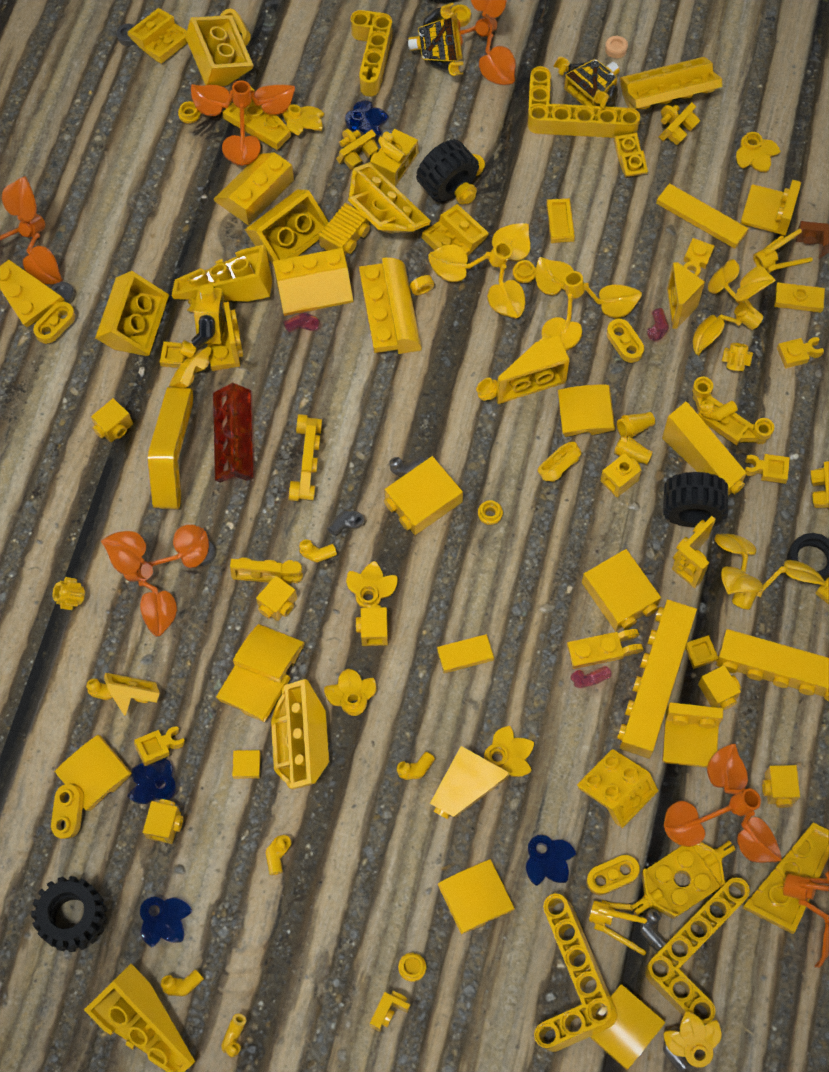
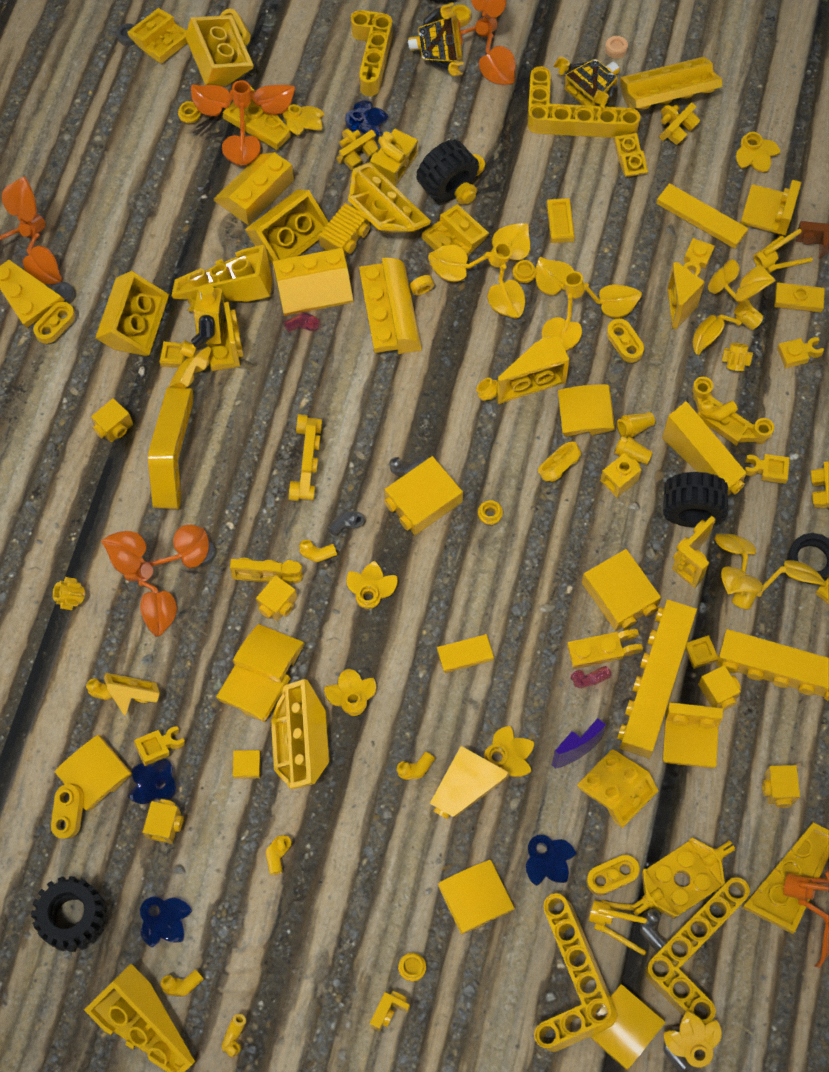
clear red fence [213,382,254,483] -> none
yellow brick [356,605,388,646] -> none
clear pink arm [647,308,669,341] -> none
orange plant [664,744,782,863] -> none
none -> dark purple slope [552,718,606,769]

